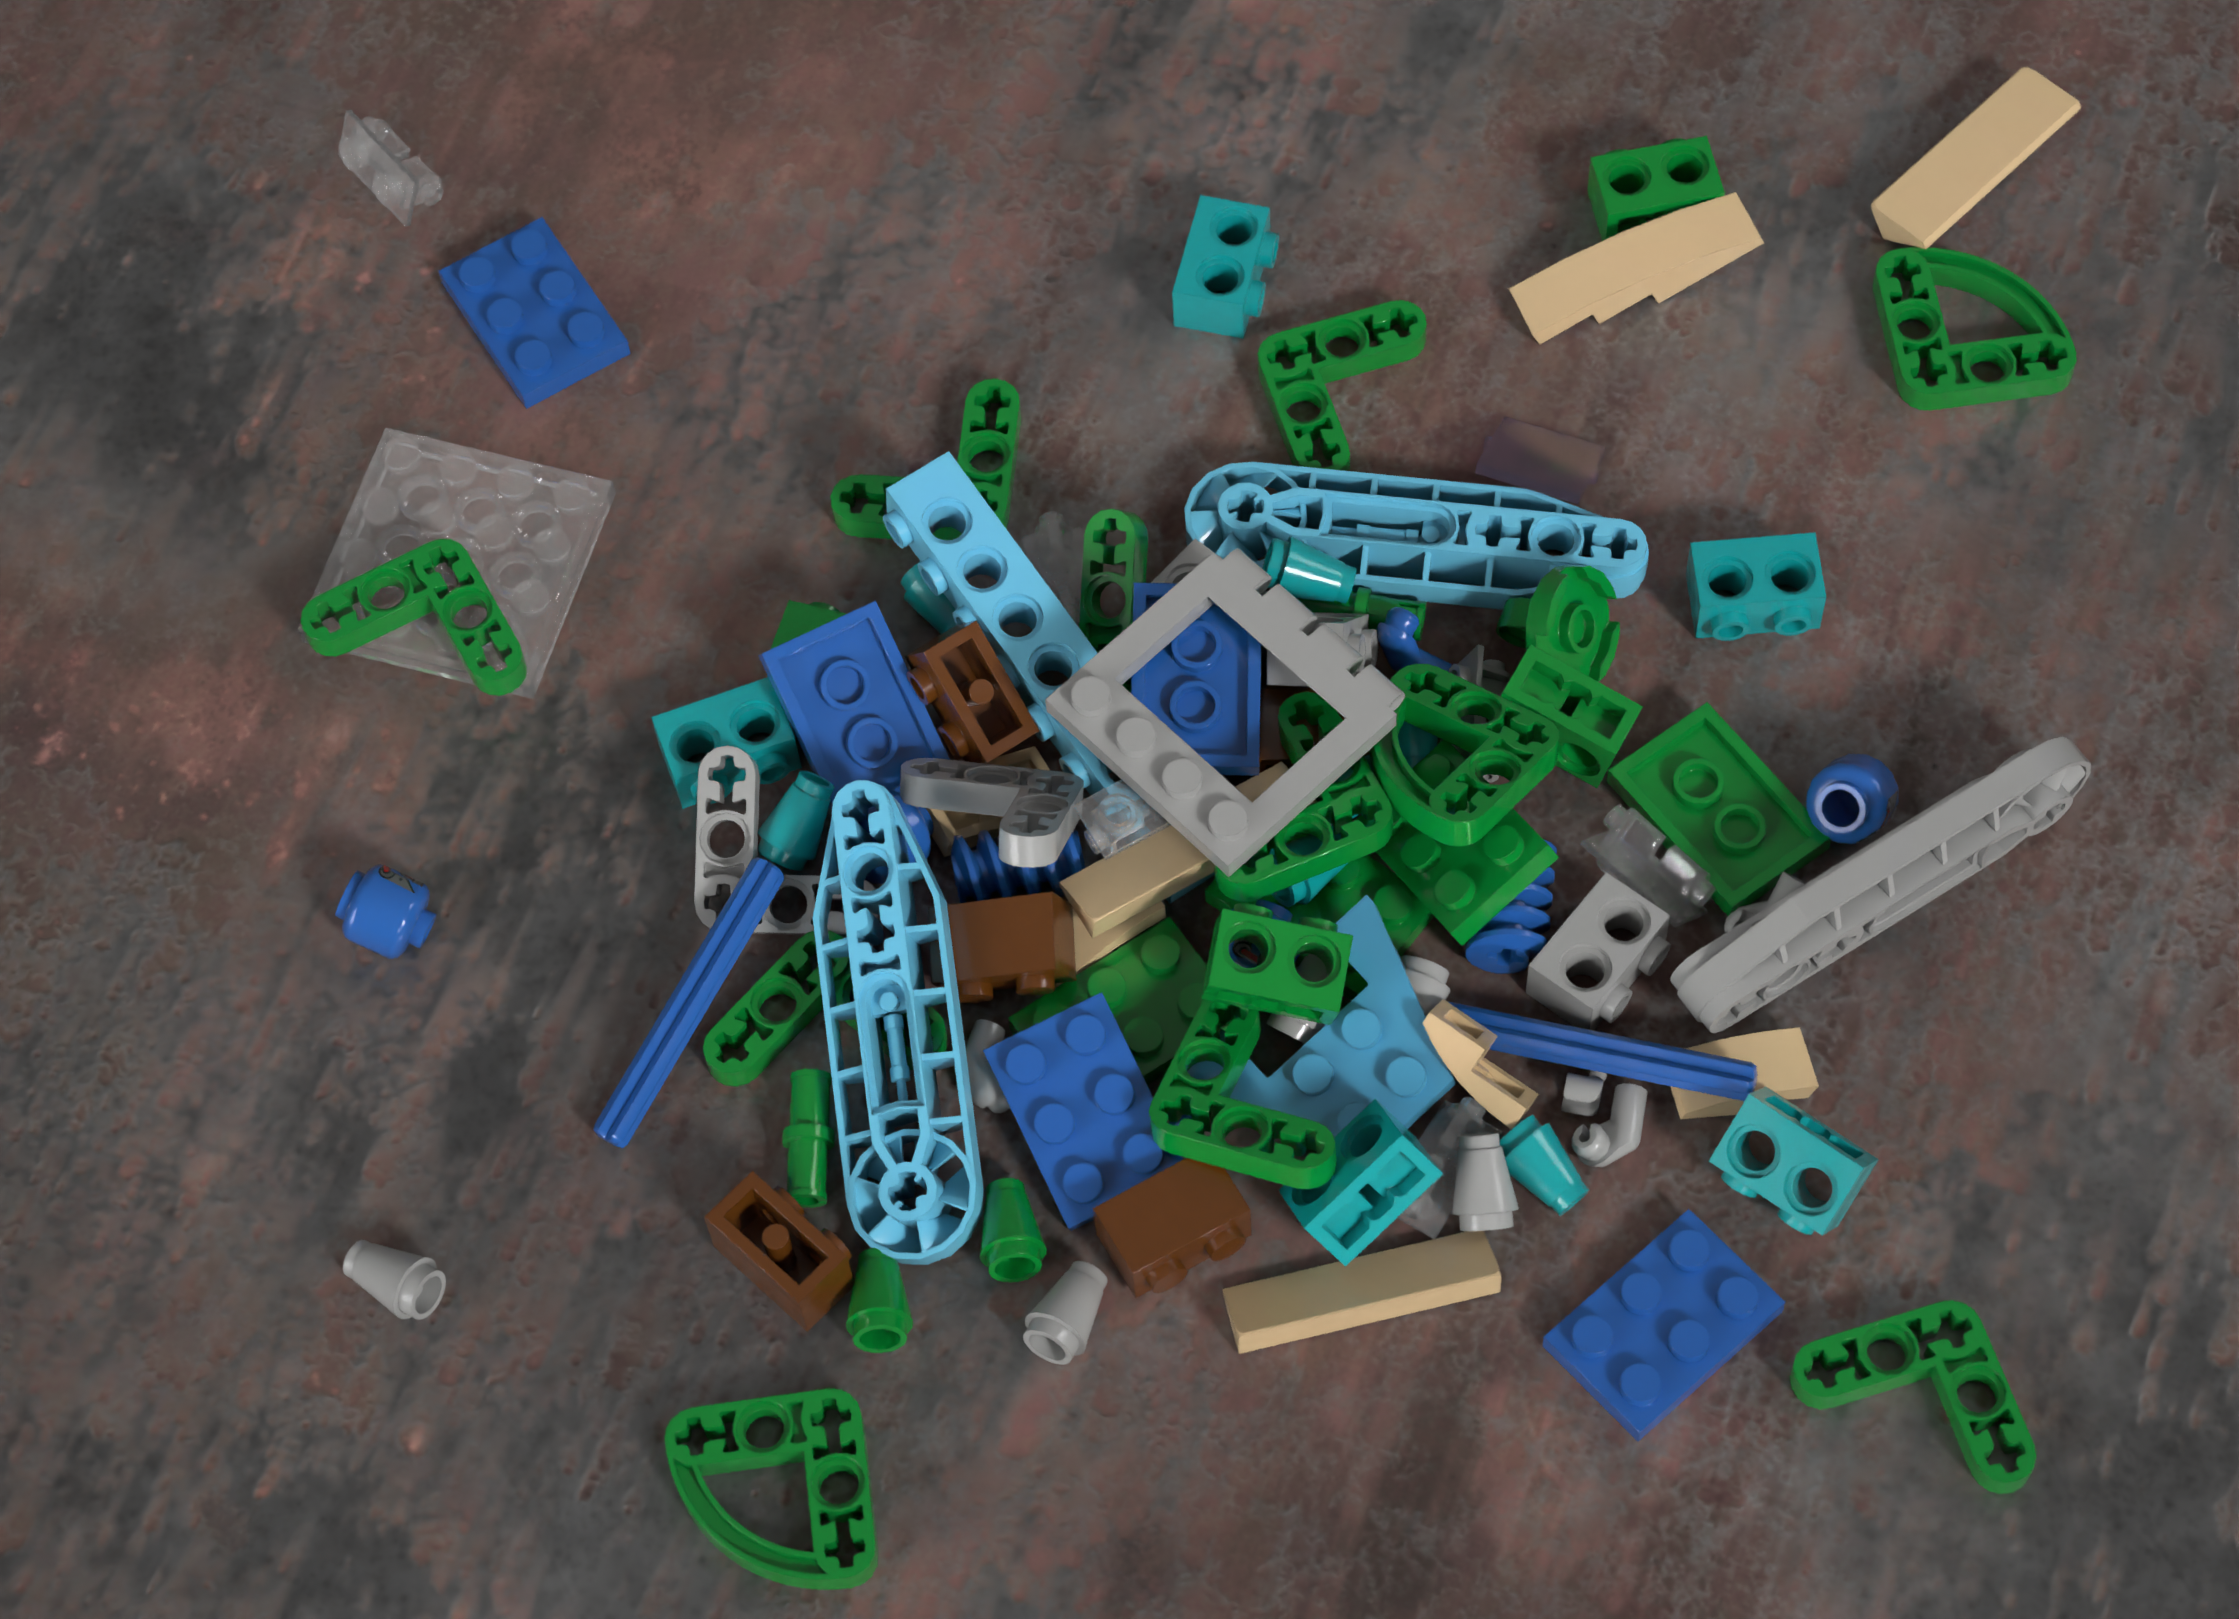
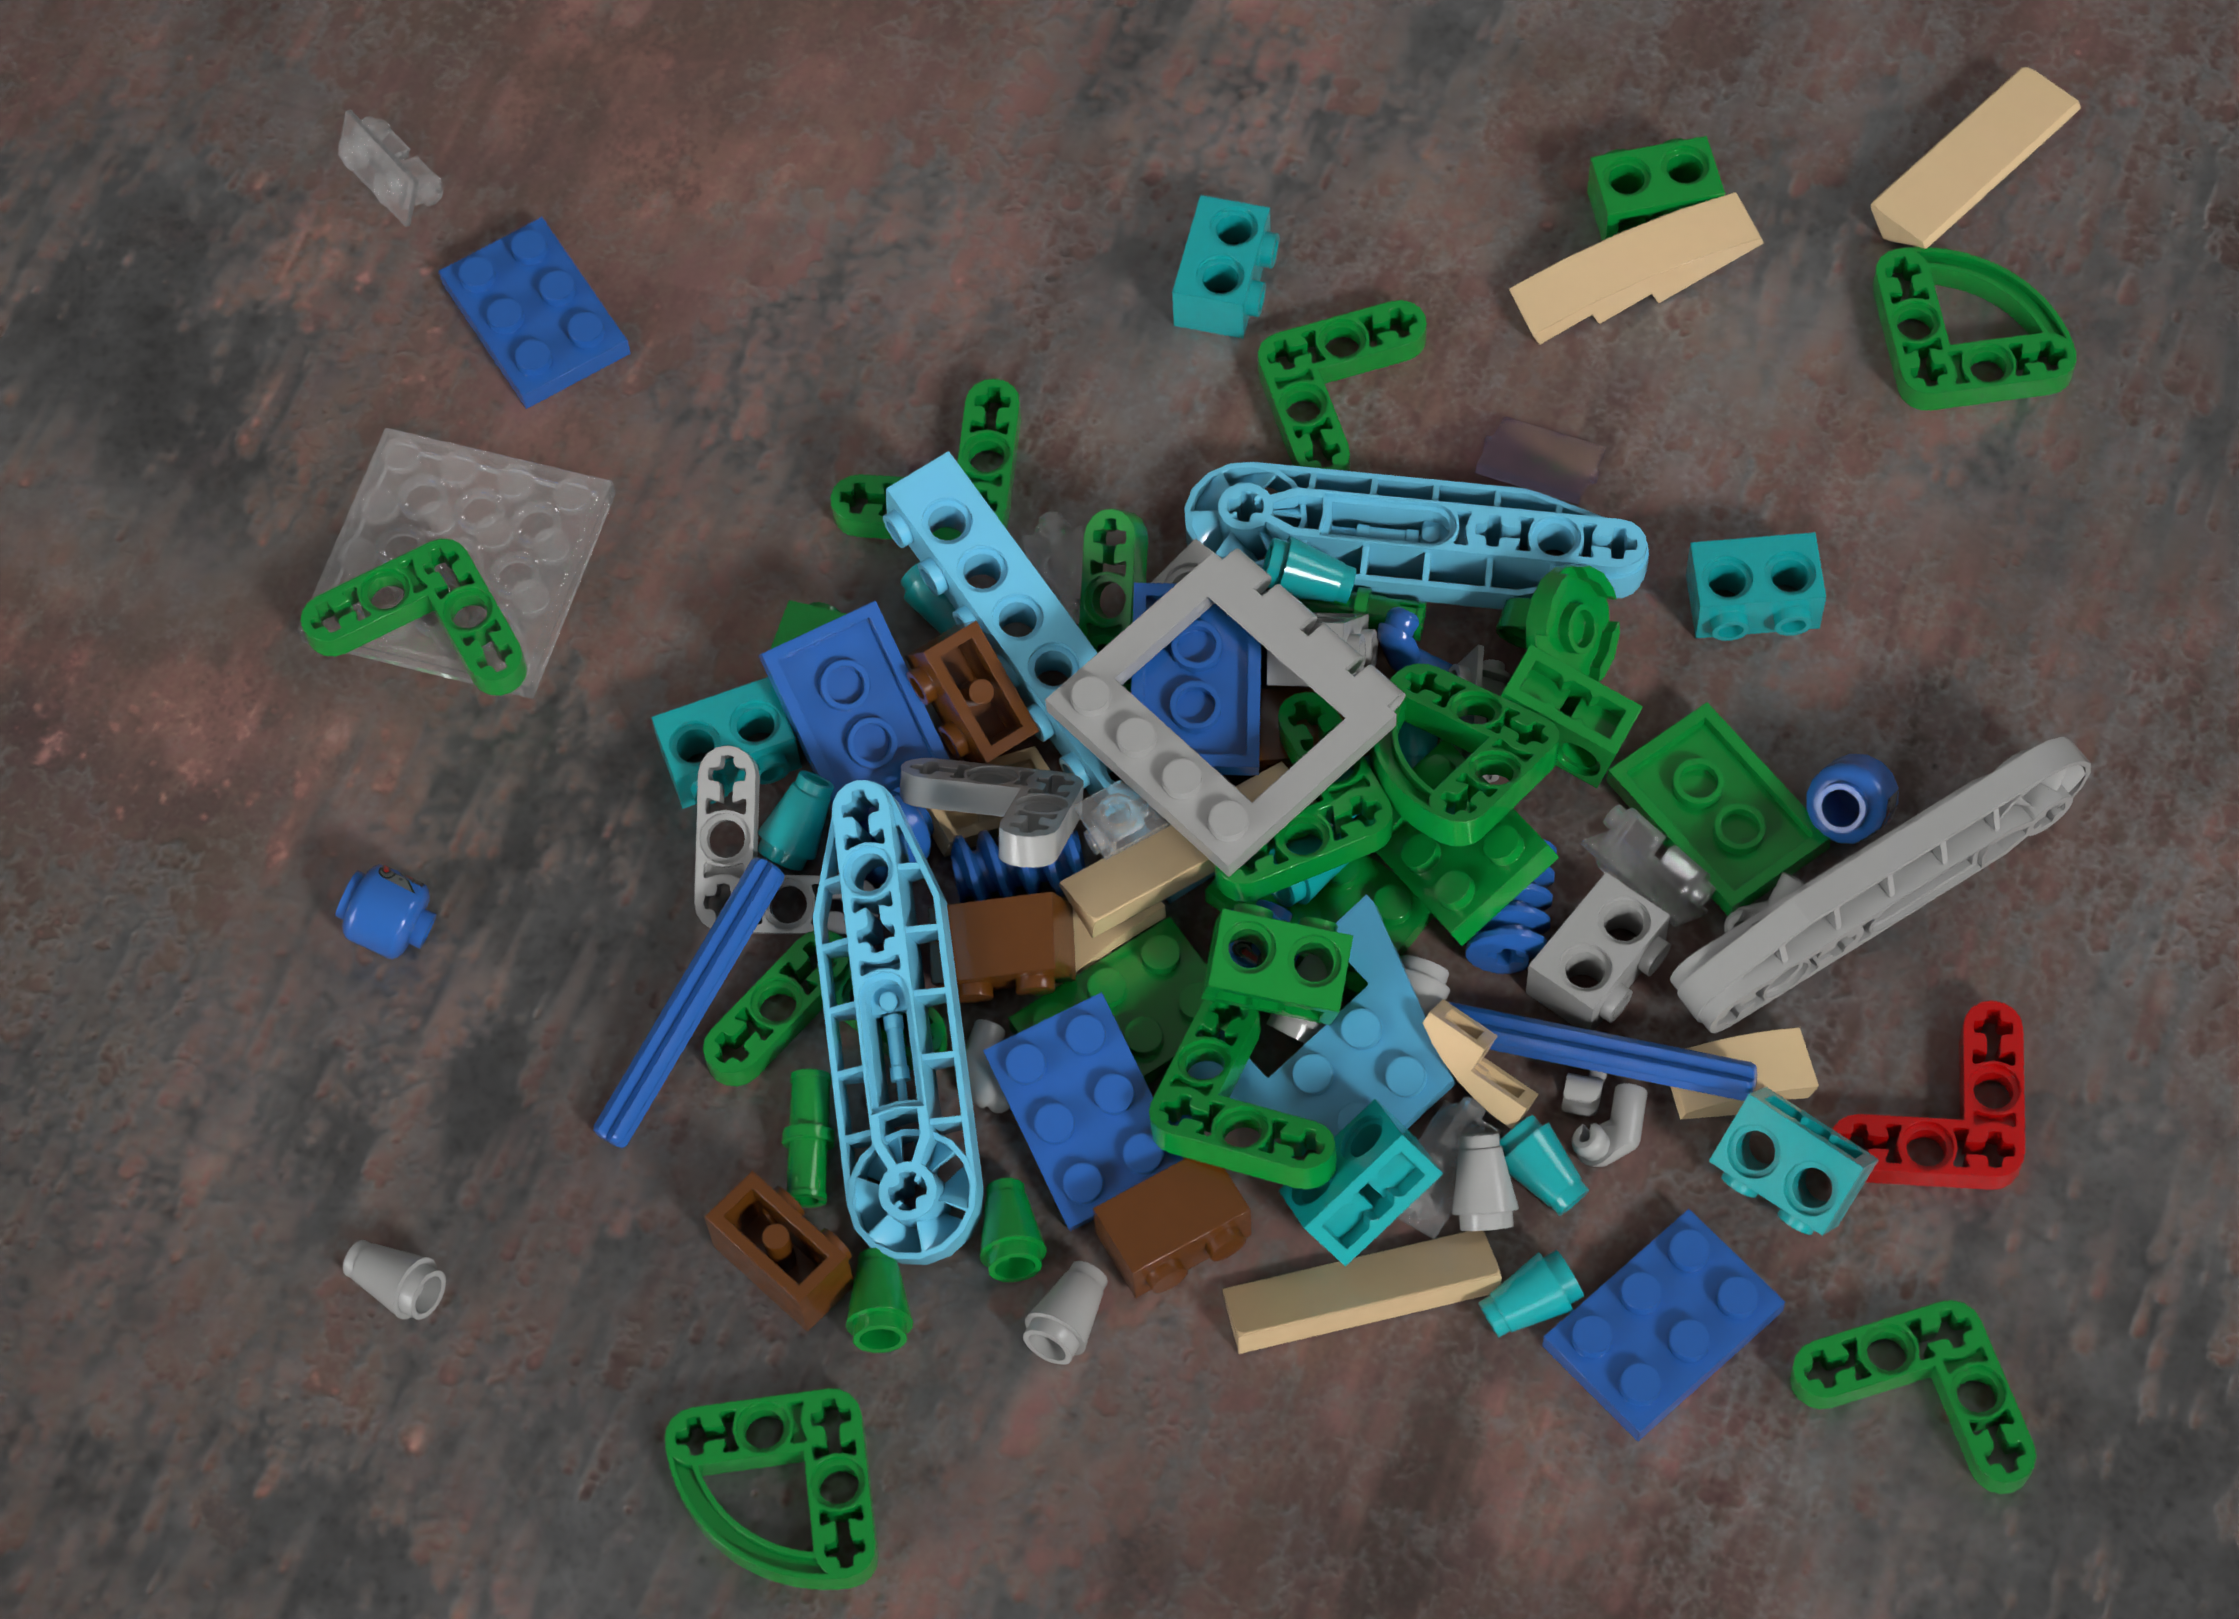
none -> teal cone [1478,1249,1584,1338]
none -> red beam [1833,1000,2026,1190]

